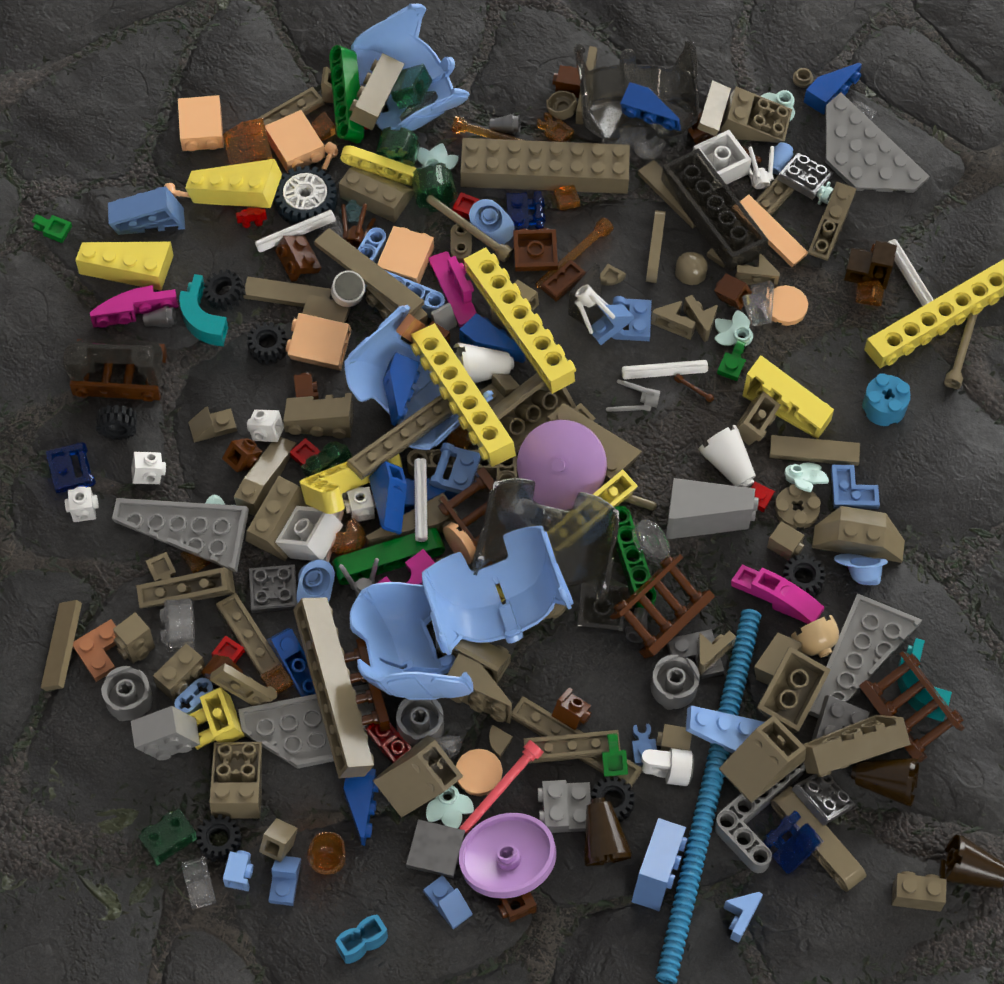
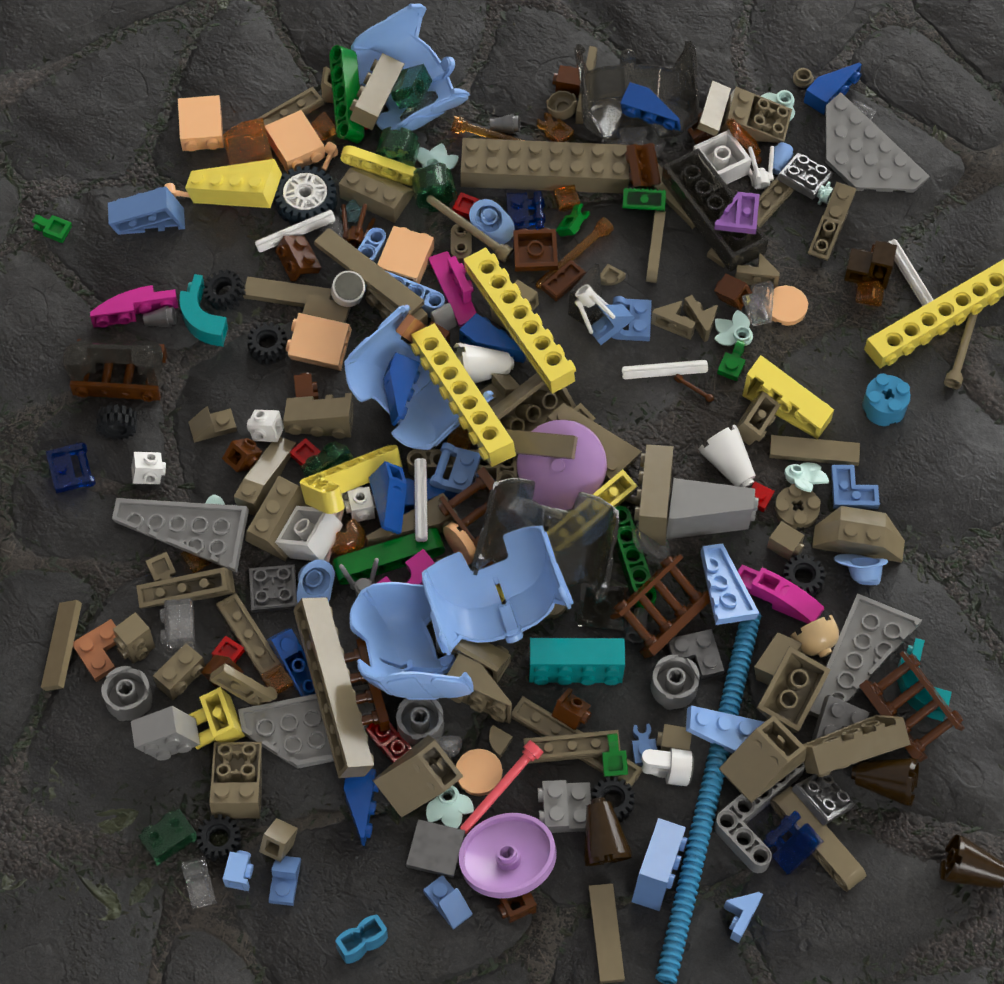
white brick [65,487,99,522] -> none
light yellow wedge [76,242,174,291] -> none
light blue beam [174,678,214,715] -> none
red piece [236,207,267,228] -> none
clear orange hair [307,831,346,875] -> none
dark tan tile [346,395,453,480] -> none
light grey plant [606,379,660,412] -> none
dark tan hair [675,252,708,285] -> none
dark tan slope [697,630,736,675] -> none
light nougat tile [733,195,808,267] -> none
dark tan brick [892,871,947,912] -> none
none -> dark tan tile [505,429,578,459]
none -> teal brick [529,638,625,685]
none -> green plate [556,203,590,236]
none -> dark tan tile [588,884,625,984]
none -> green brick [622,188,666,211]
none -> reddish brown bracket [625,143,661,188]
none -> dark tan slope [635,444,674,546]
none -> light blue wing [700,543,759,625]
none -> medium lavender wing [714,192,760,234]
none -> clear orange tile [726,118,761,157]

